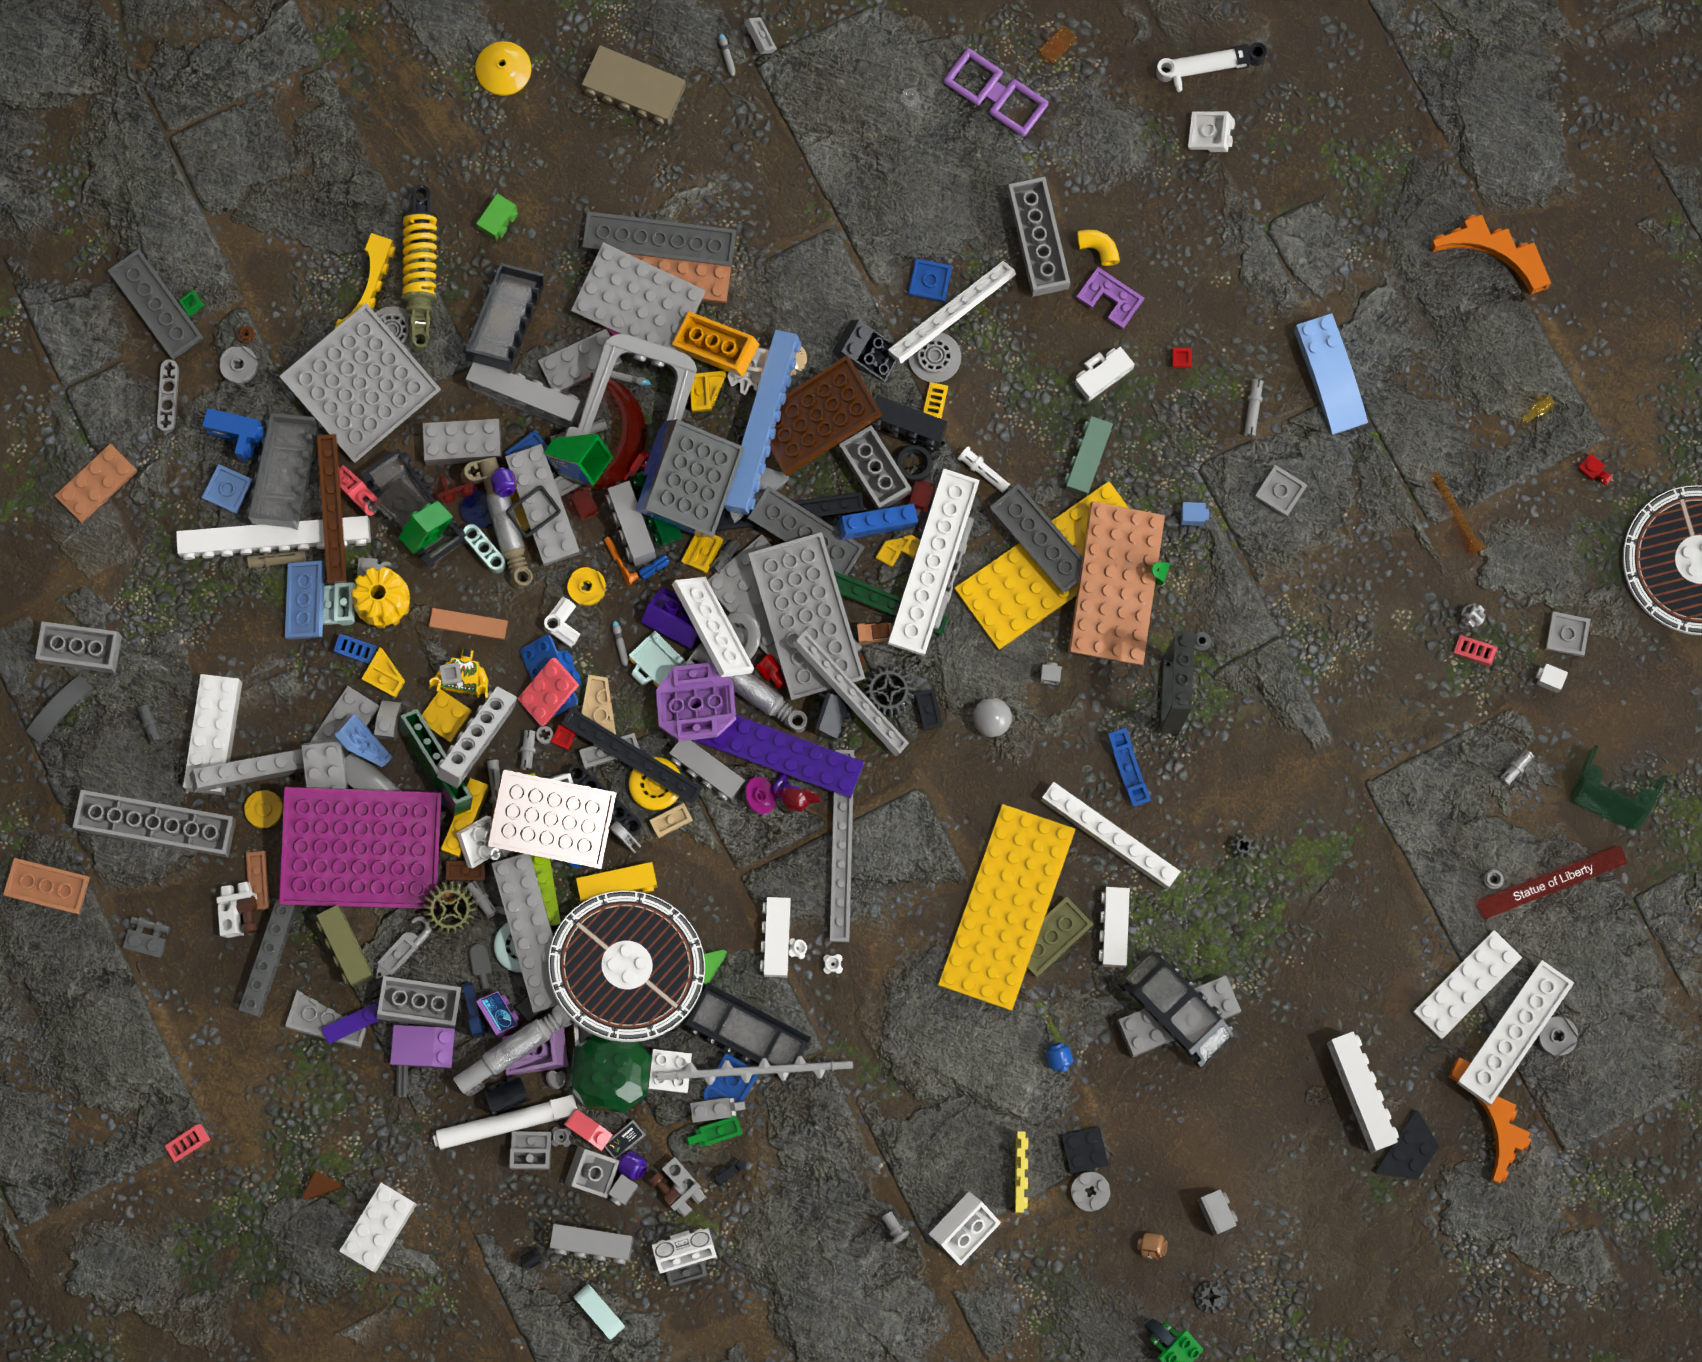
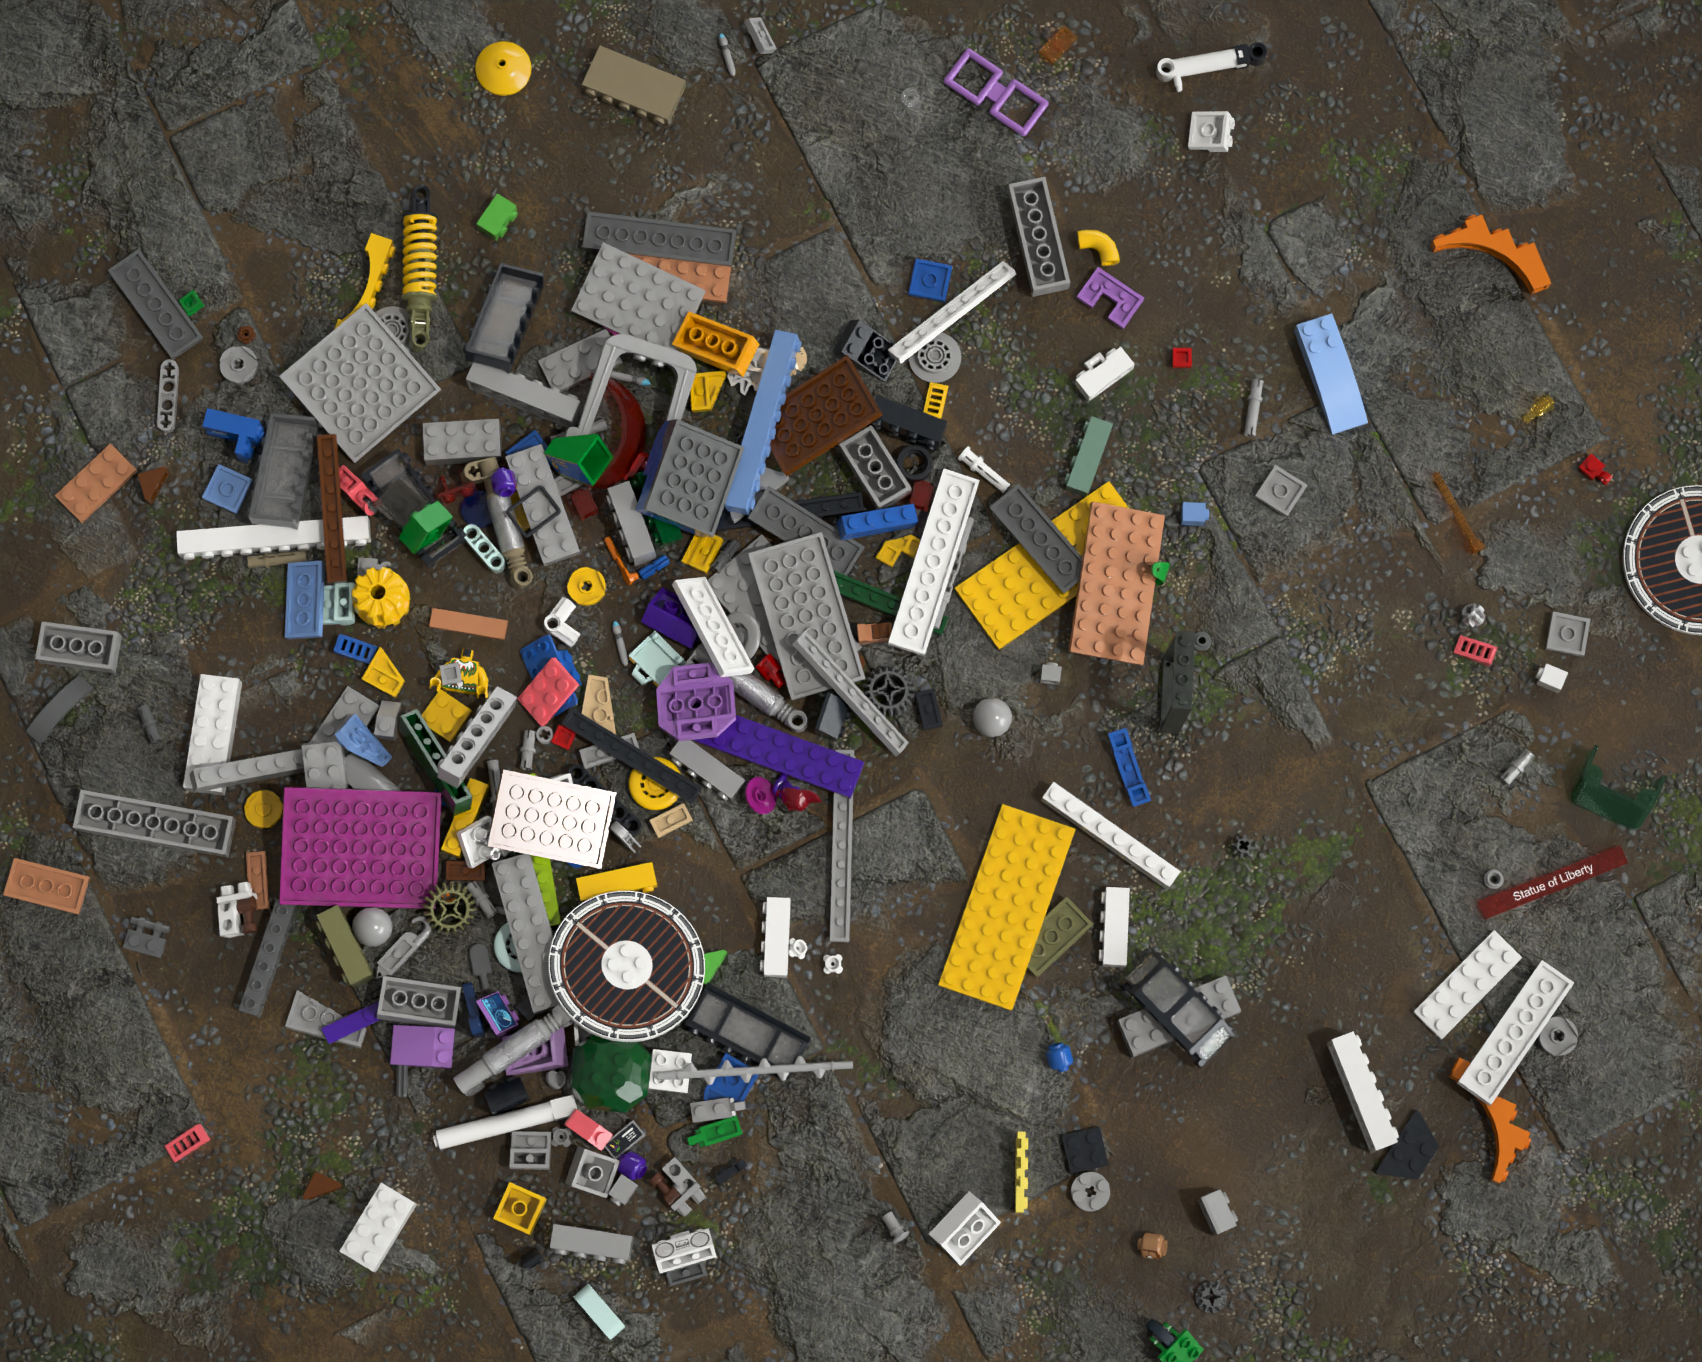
none -> reddish brown slope [138,466,170,505]
none -> light grey piece [352,907,392,947]
none -> yellow brick [493,1182,547,1236]

